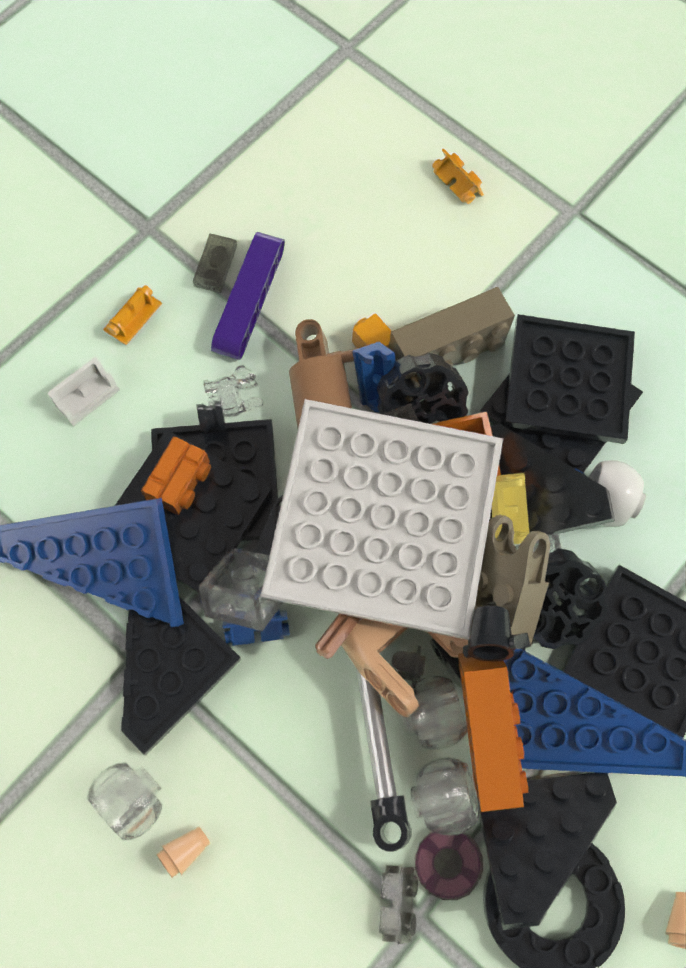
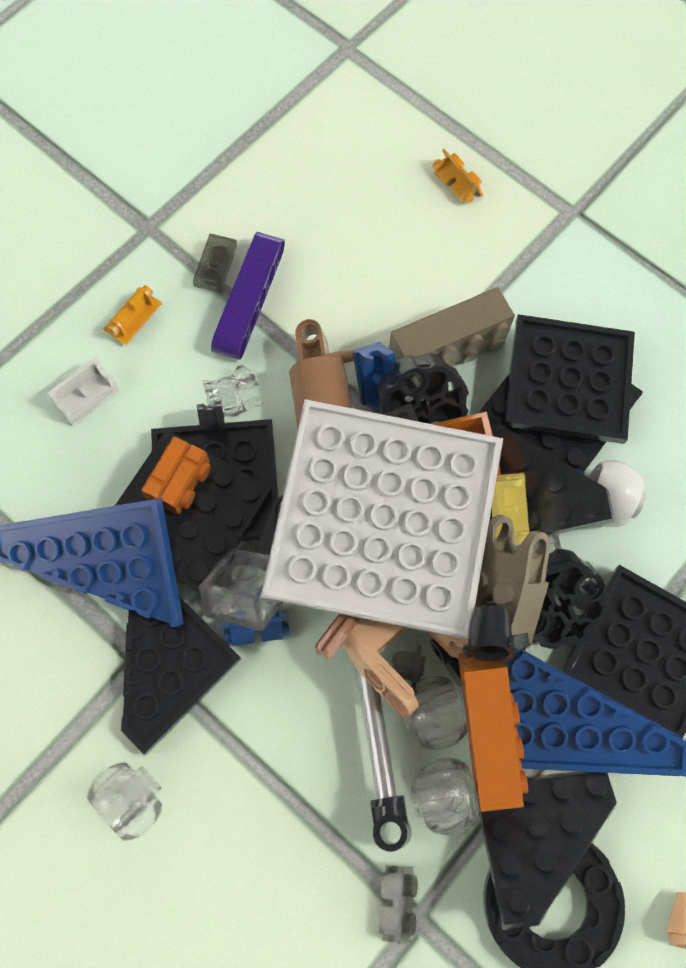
light nougat cone [157,826,210,878] -> none
light orange brick [352,313,391,348] -> none
clear smoke tile [414,828,483,900] -> none

